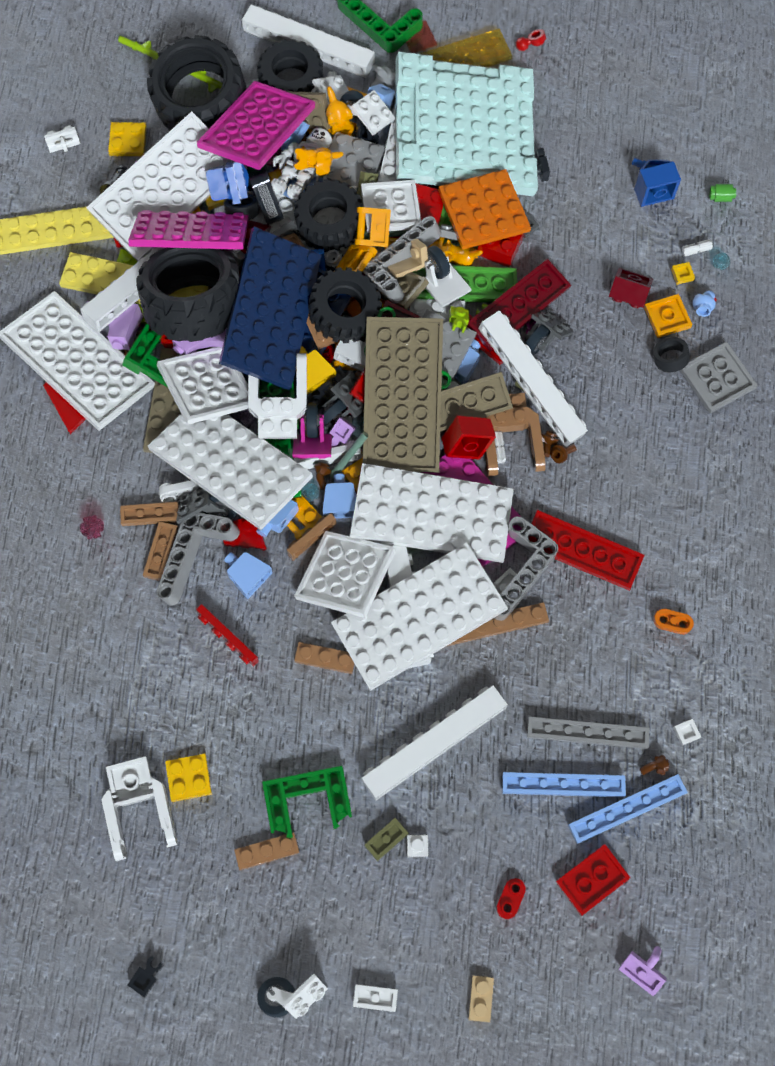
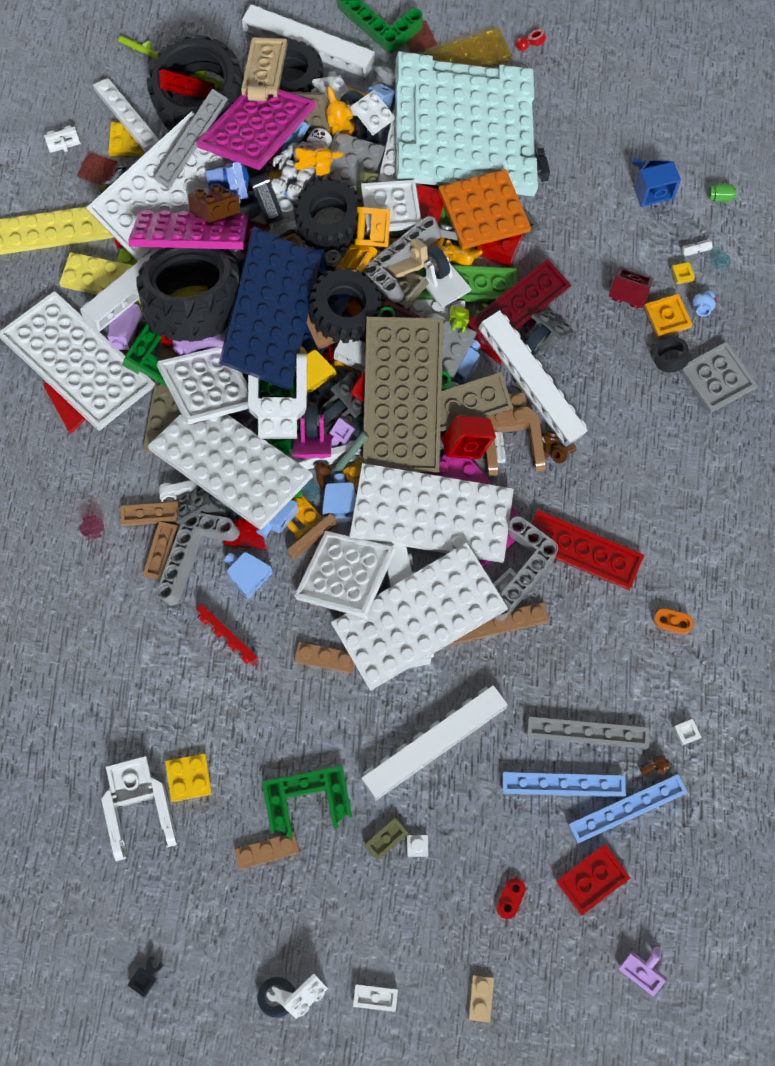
none -> clear red piece [77,152,117,185]
none -> white plate [93,78,160,153]
none -> light grey plate [154,89,228,189]
none -> red tile [159,69,215,100]
none -> reddish brown brick [188,184,240,223]
none -> tan hinge [241,37,288,101]

